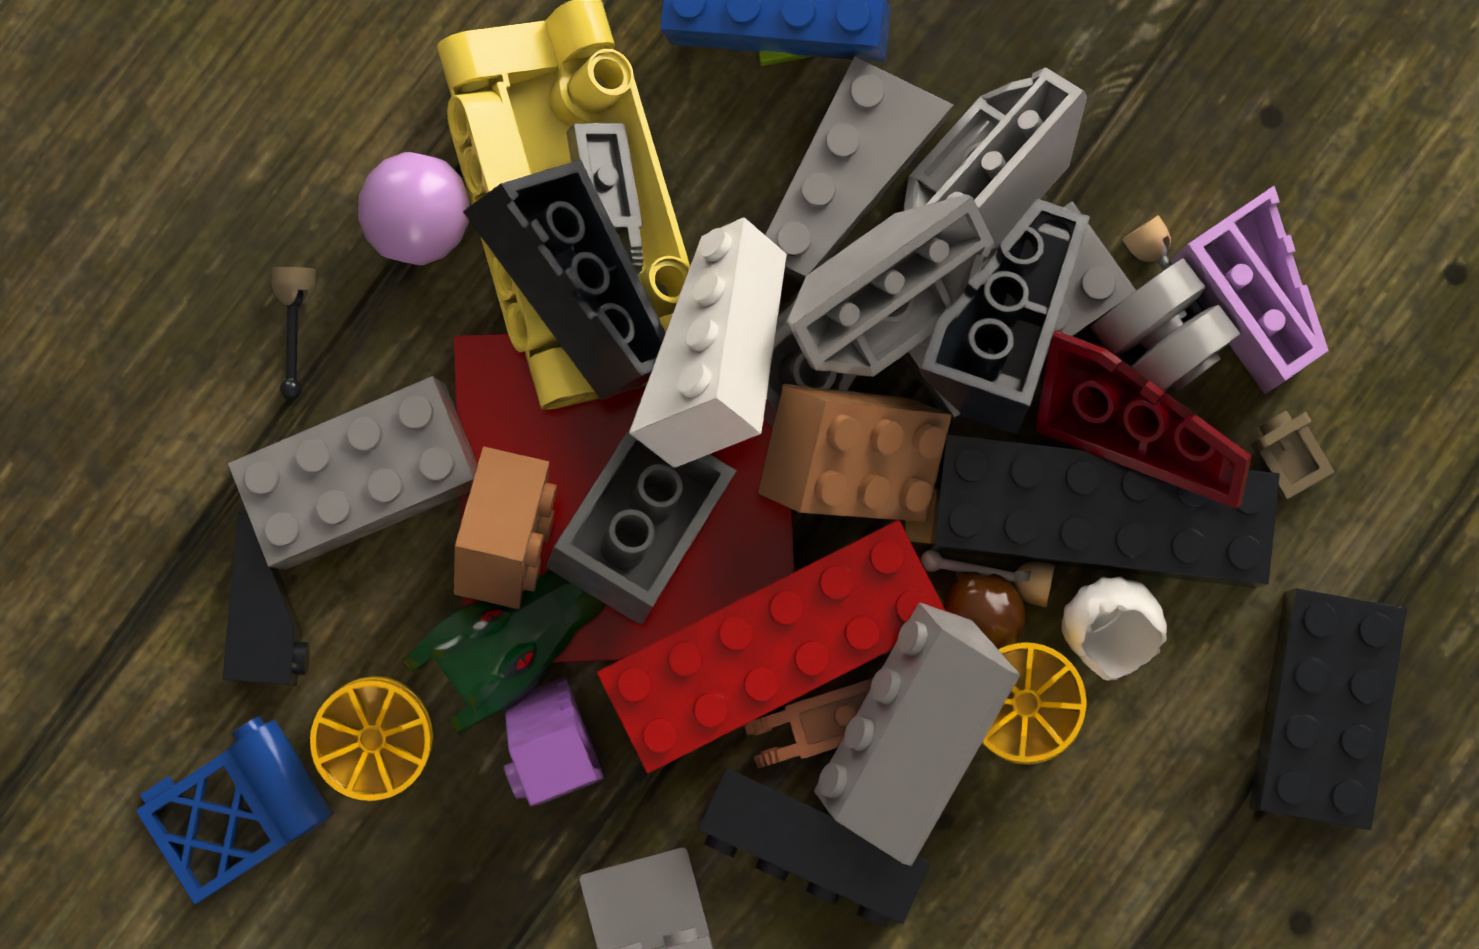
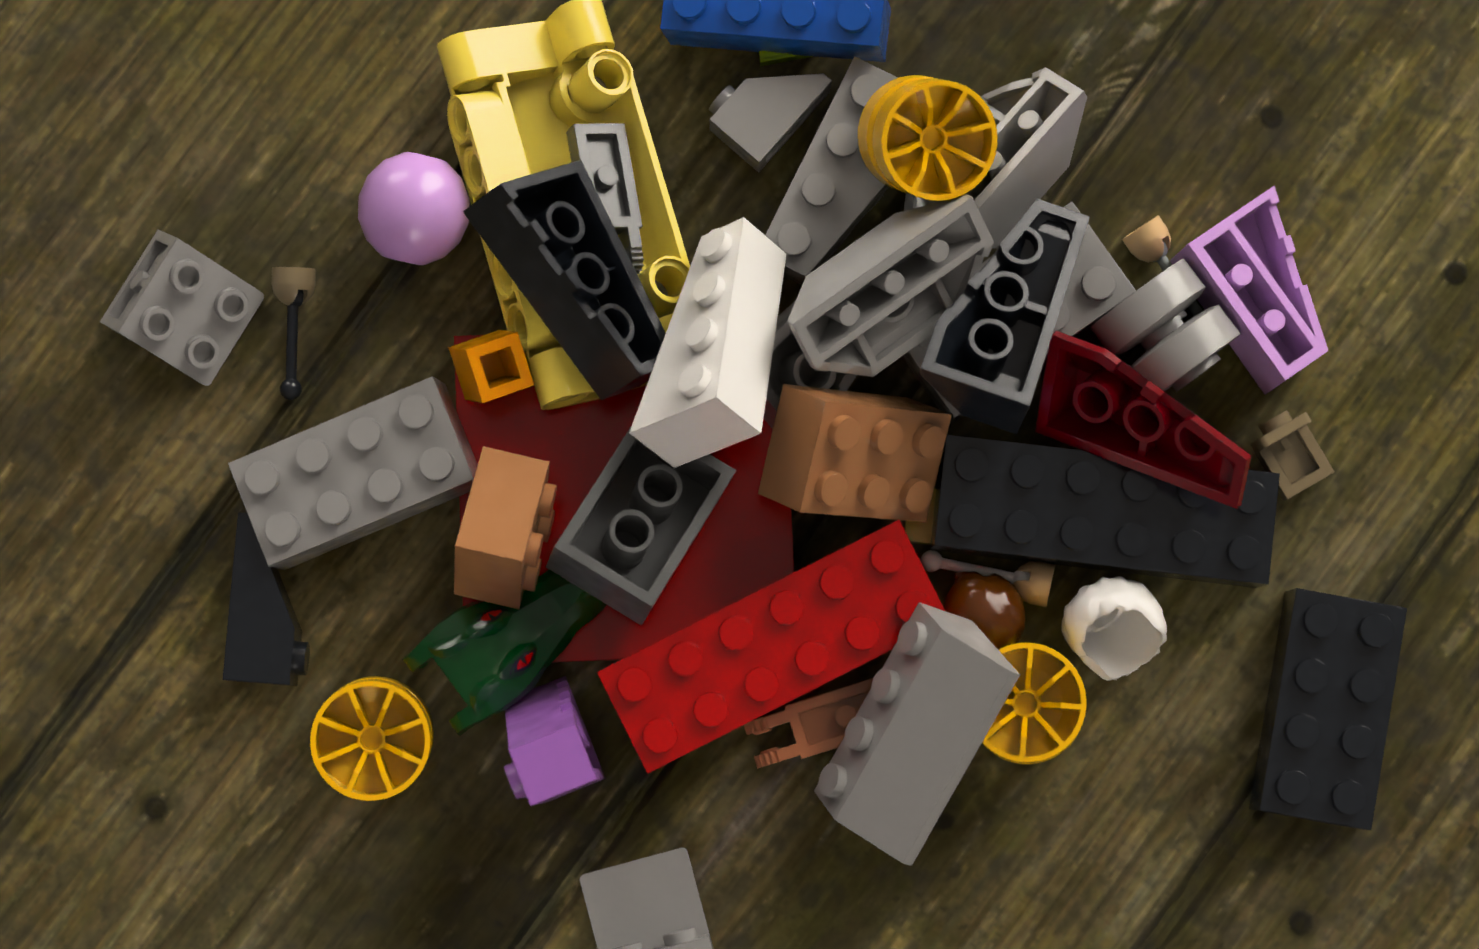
blue piece [136,716,335,905] -> none
black brick [698,768,931,928] -> none
none -> light grey bracket [100,230,264,386]
none -> light orange brick [448,330,534,403]
none -> light grey slope [709,73,832,173]
none -> yellow wheel [858,75,998,201]

